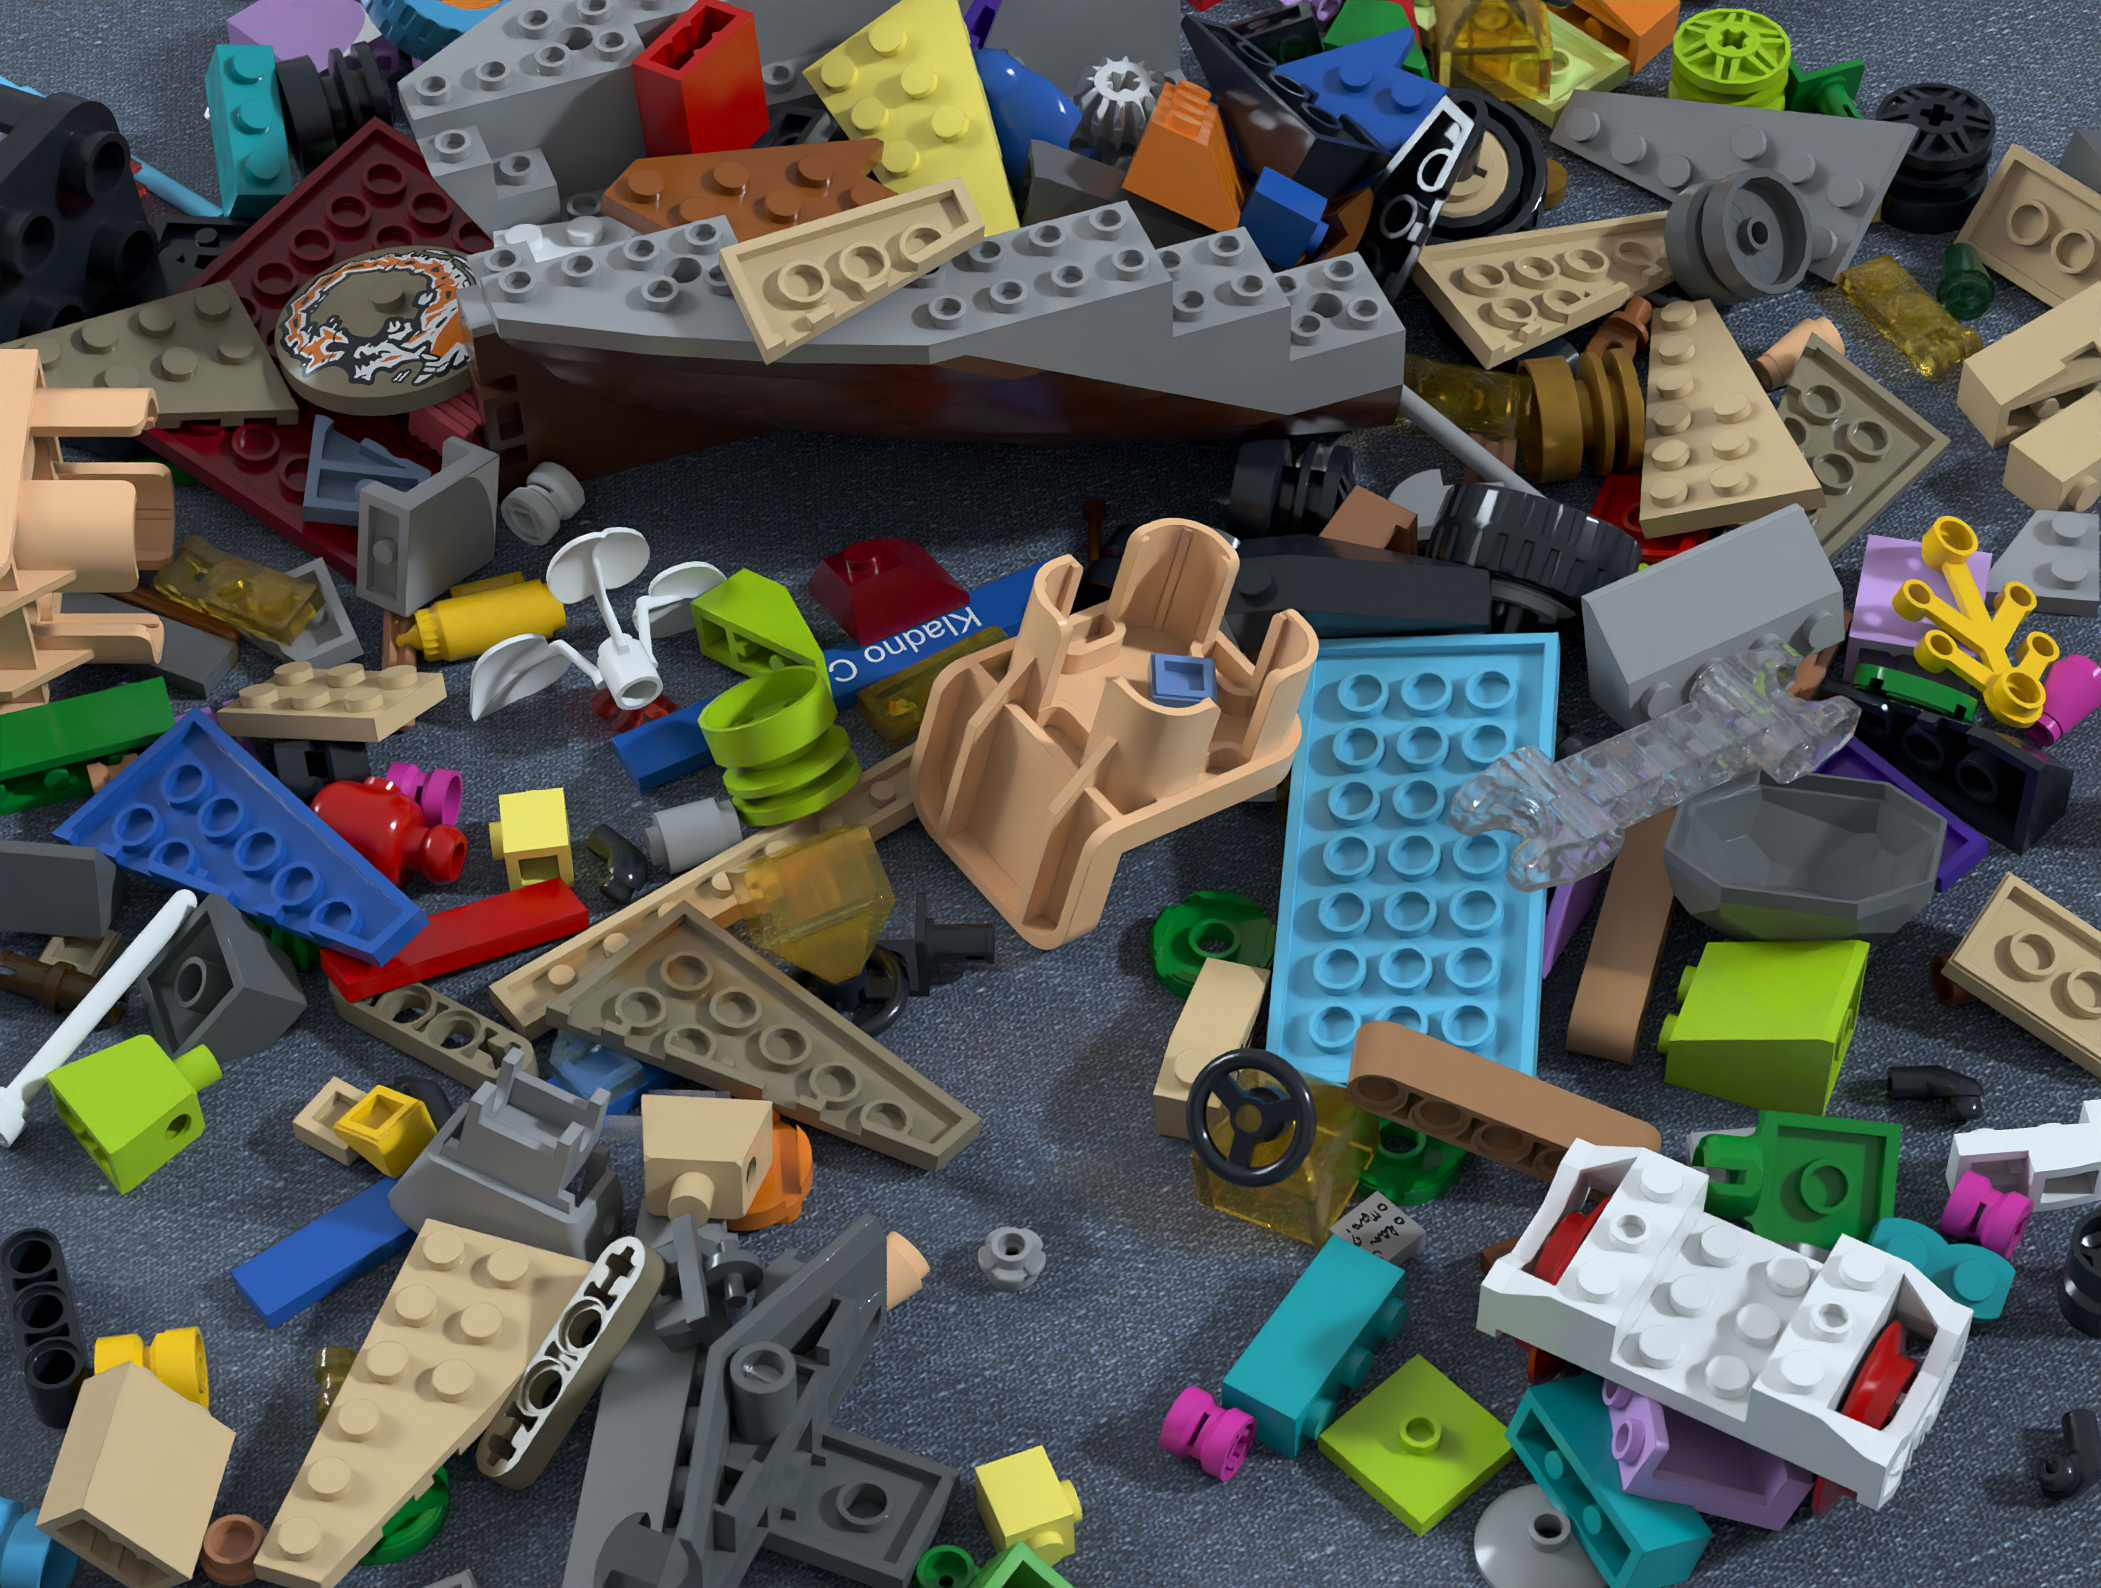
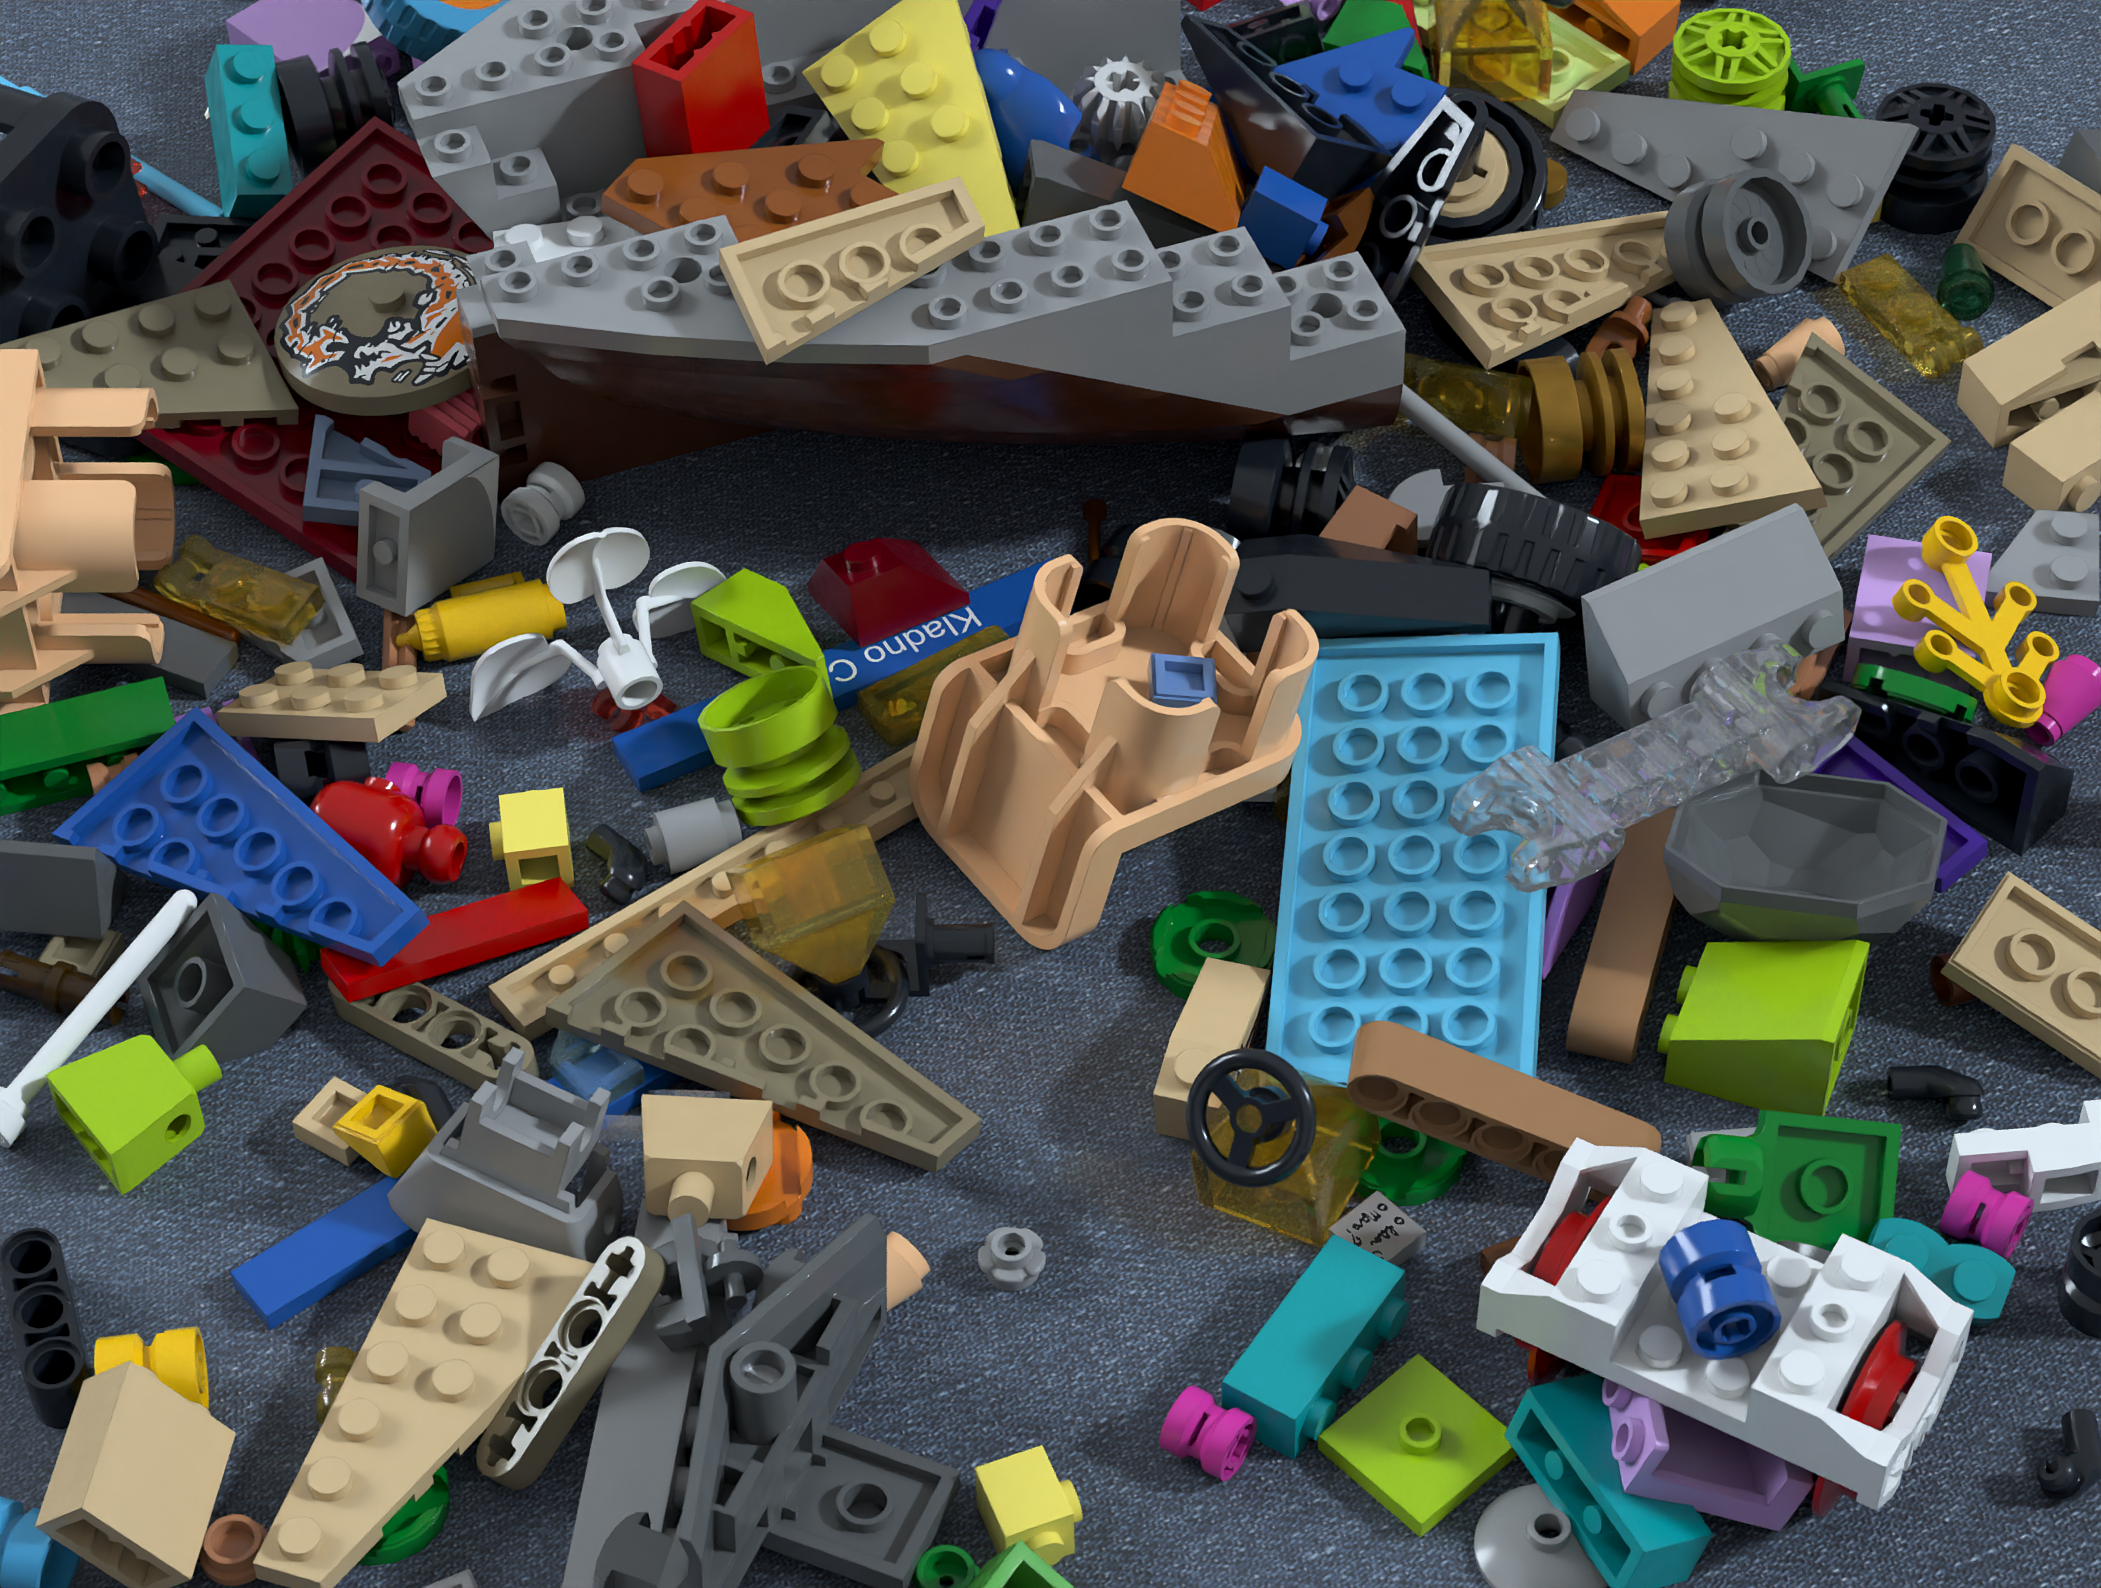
none -> blue wheel [1658,1219,1781,1360]

